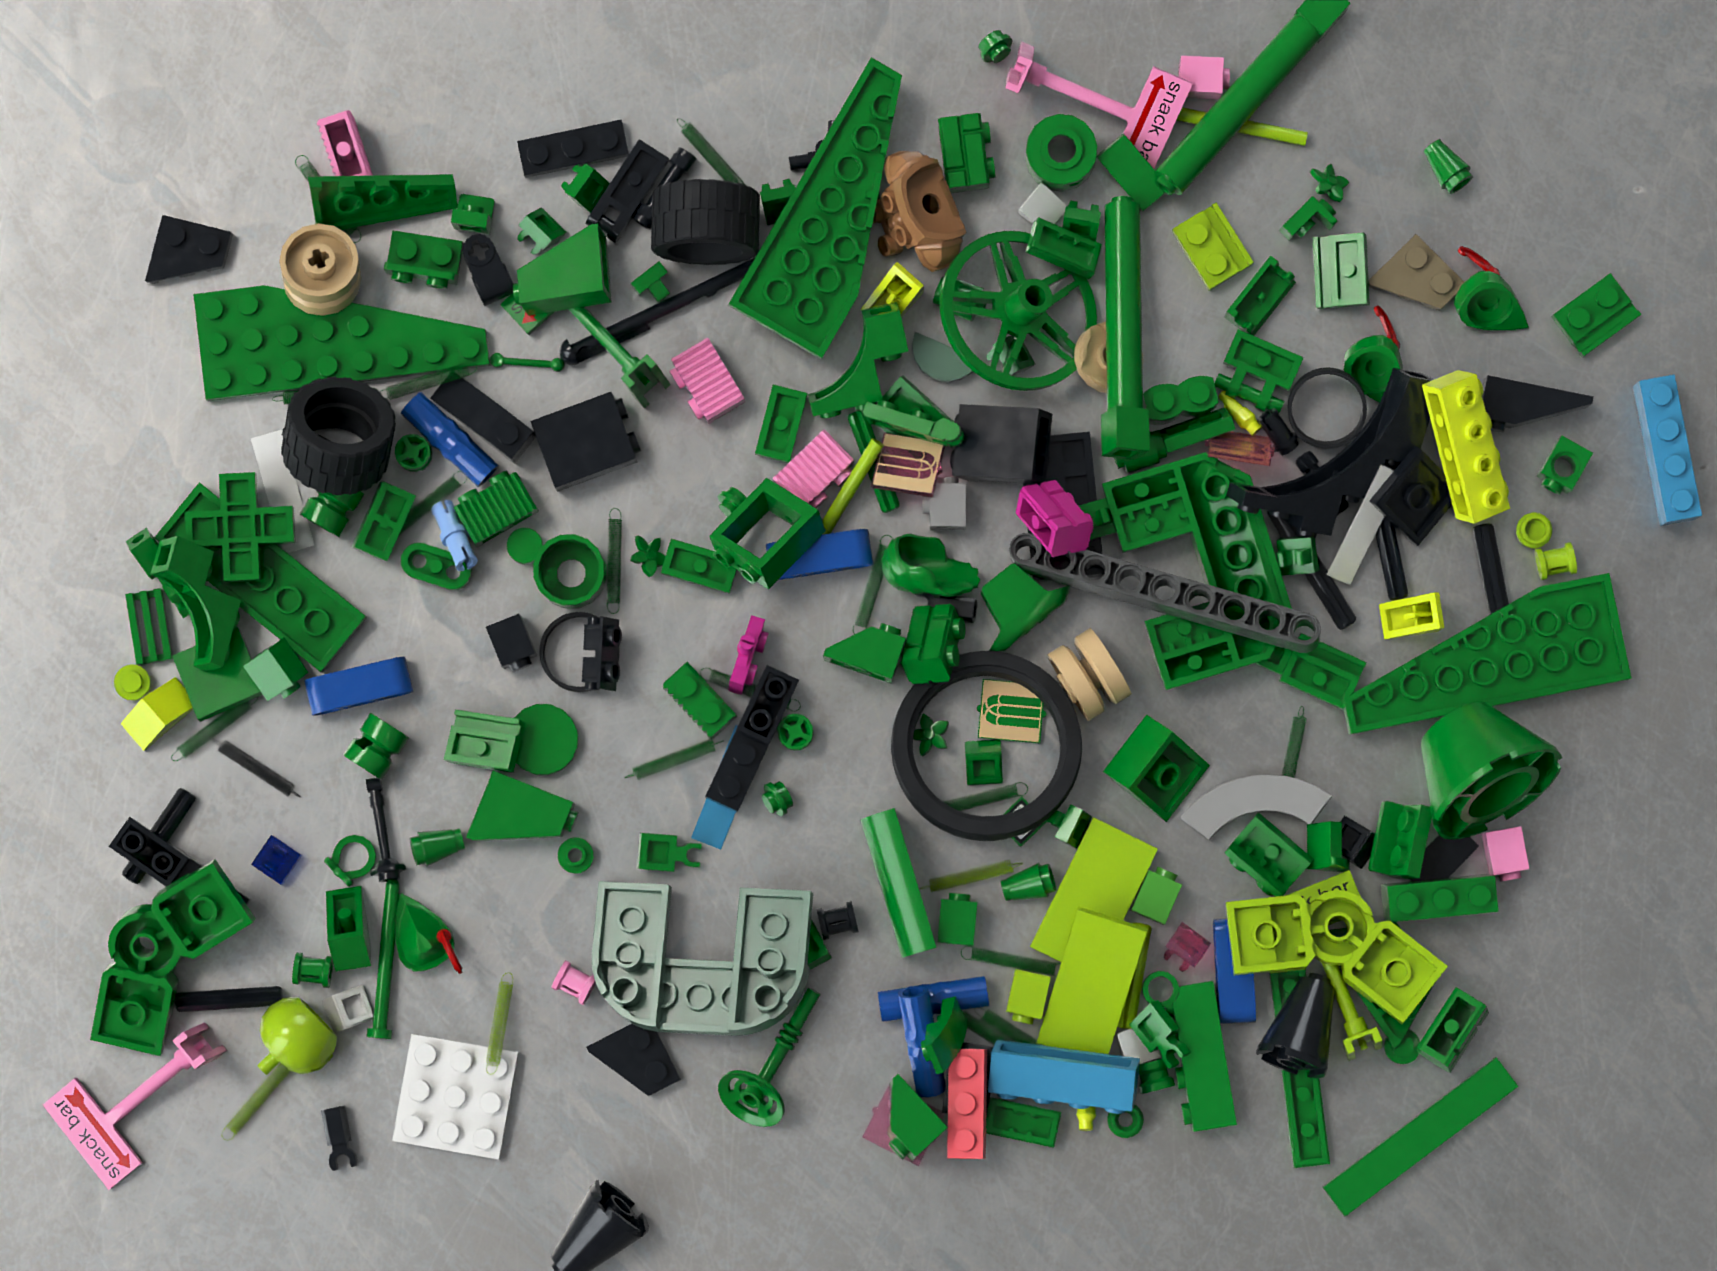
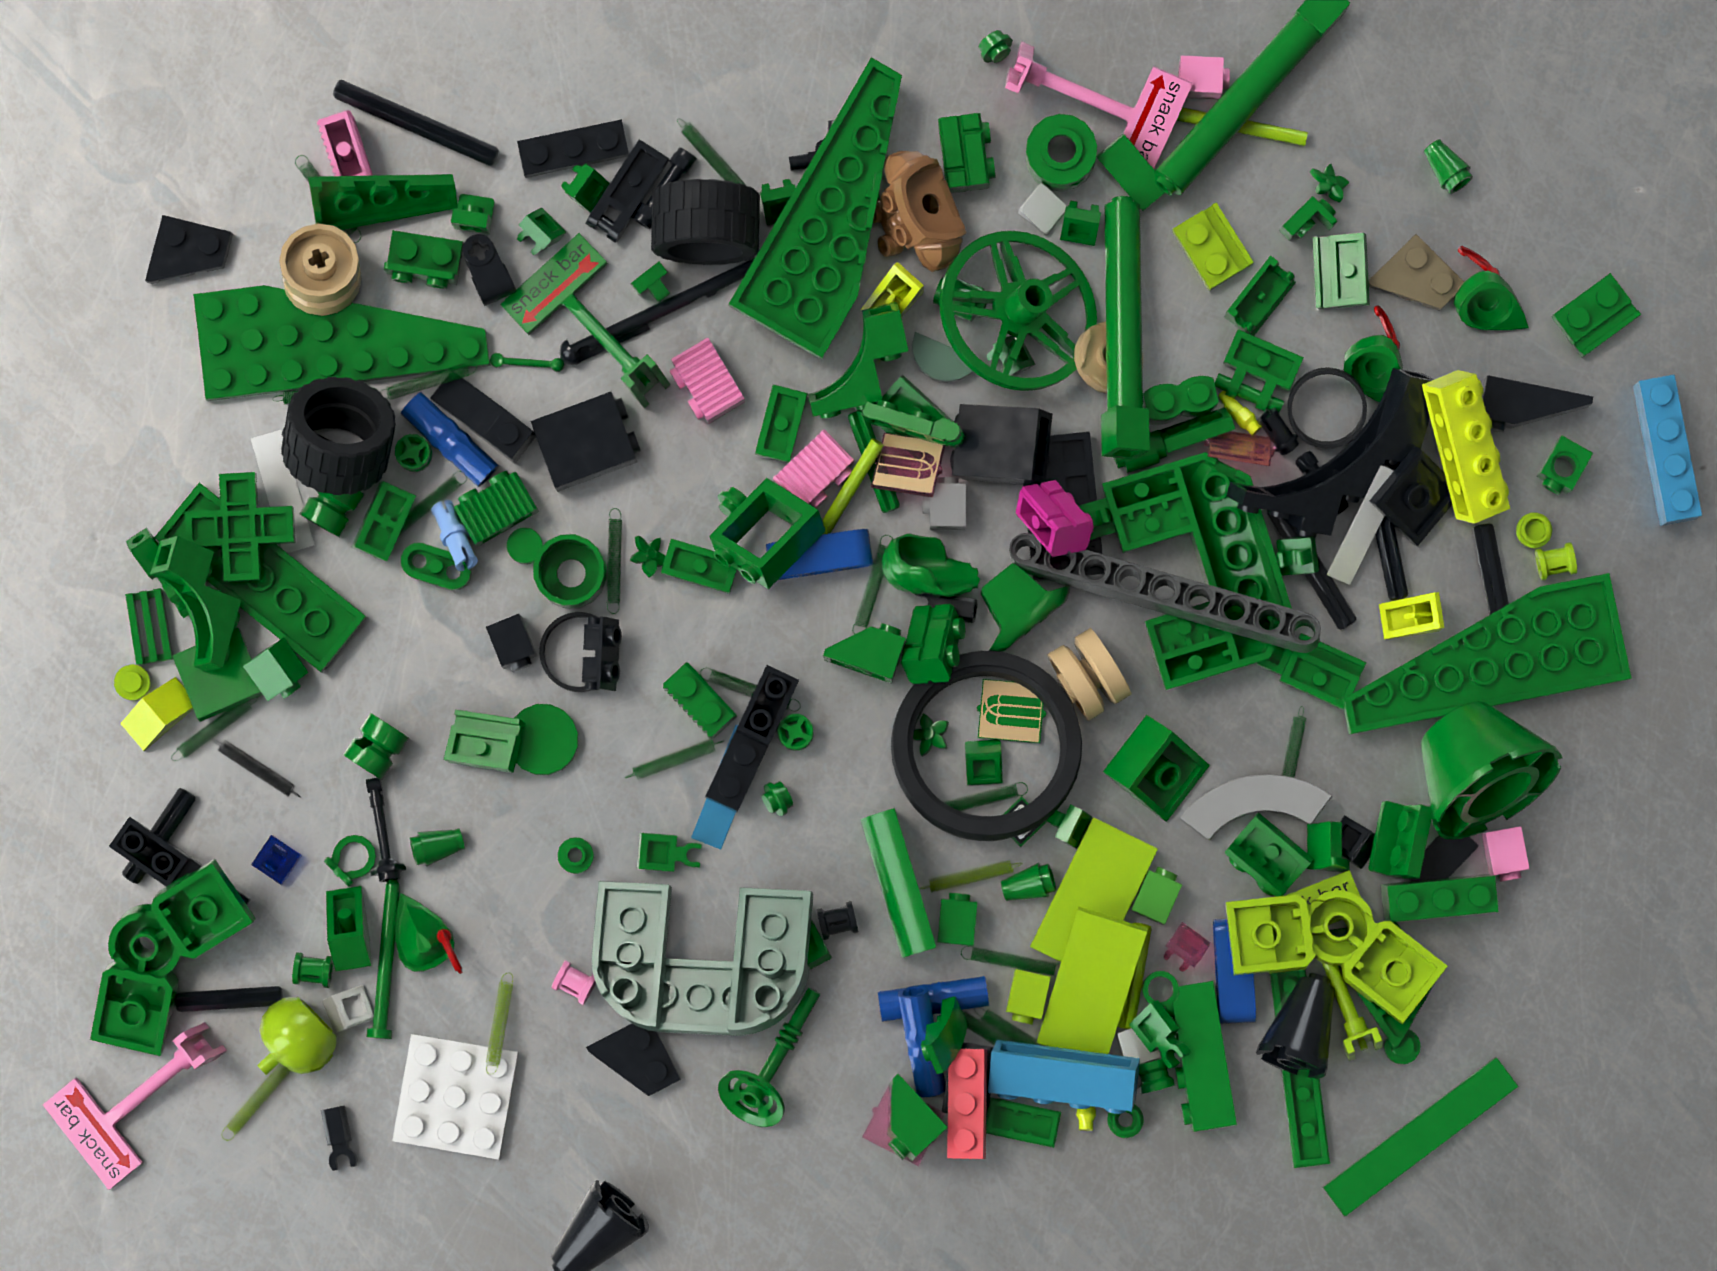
blue beam [304,656,413,716] -> none
green slope [466,770,579,841] -> none
green slope [513,223,612,316] -> none
dark pink plate [728,615,769,695] -> none
green plate [1025,217,1102,279] -> none
green brick [1417,987,1489,1073] -> none
none -> black axle [333,80,499,166]

